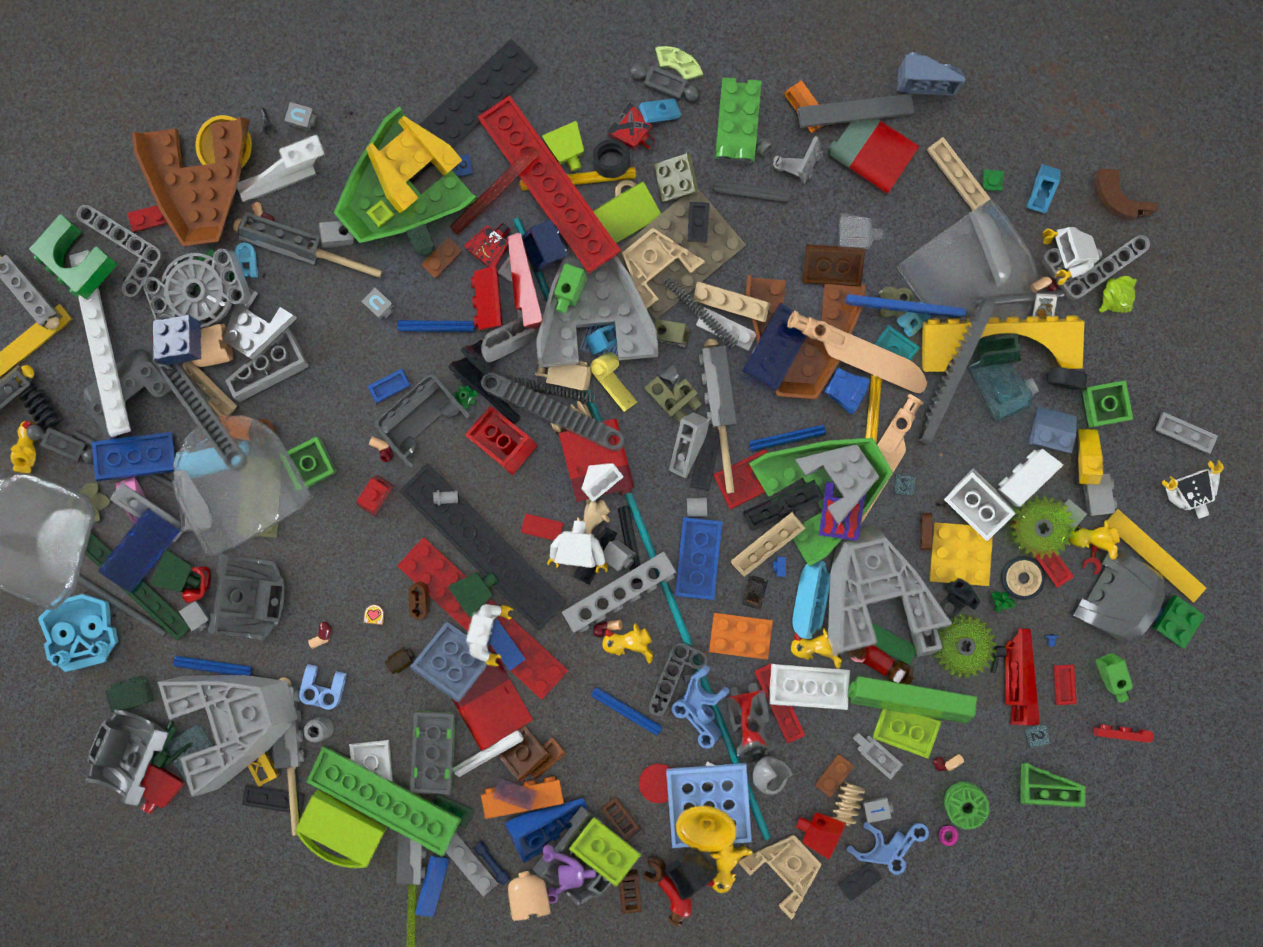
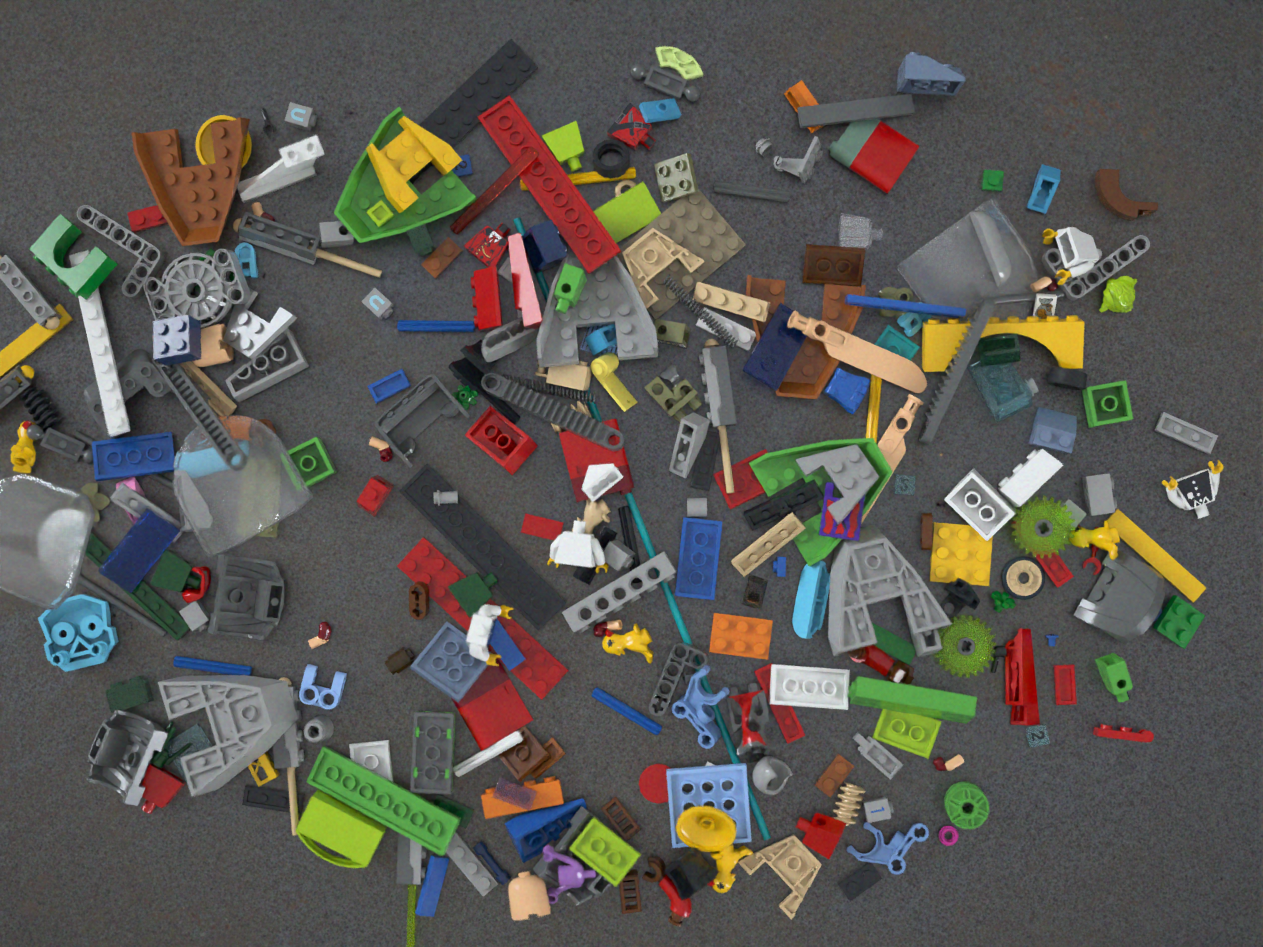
tile [363,604,385,625] -> none
black plate [687,202,709,243] -> none
bright green piece [715,77,762,163] -> none
blue axle [749,425,826,452] -> none
yellow animal [791,628,842,668] -> none
tan plate [927,137,990,211] -> none
bright green wedge [1020,763,1085,808] -> none
yellow slope [1077,429,1103,485] -> none

